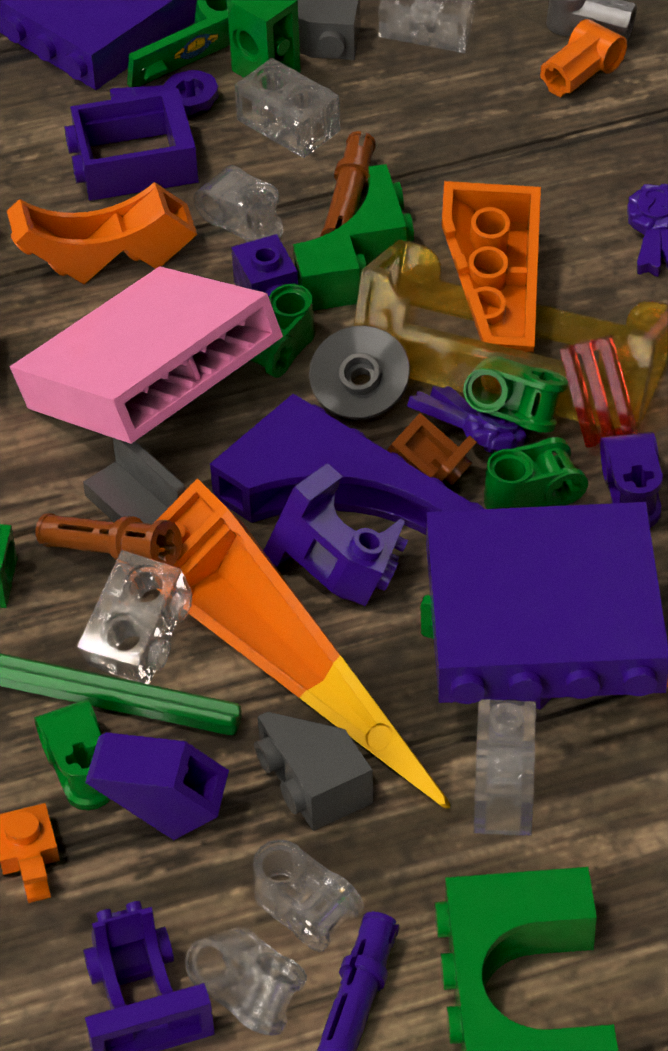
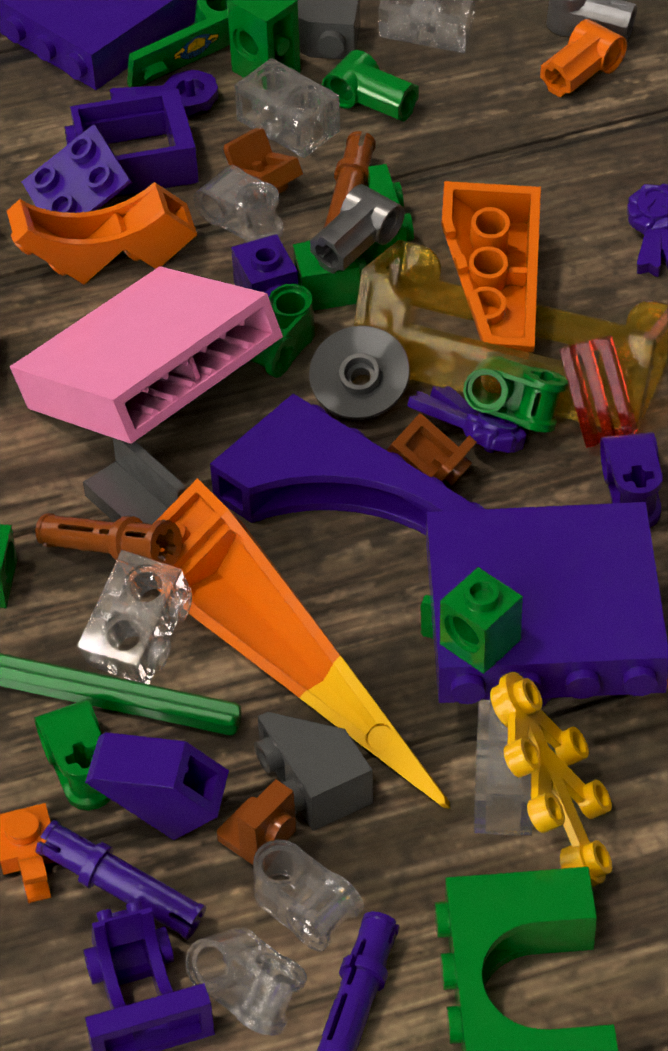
dark purple tile [263,463,408,606] -> none
green piece [483,437,589,509] -> none
none -> dark purple hinge [22,124,132,213]
none -> dark purple pin [35,820,206,940]
none -> dark orange bracket [217,779,296,869]
none -> dark orange bracket [223,128,303,196]
none -> flat silver piece [310,184,405,274]
none -> green piece [322,50,419,122]
none -> green brick [440,567,523,674]
none -> yellow plant [490,672,612,887]

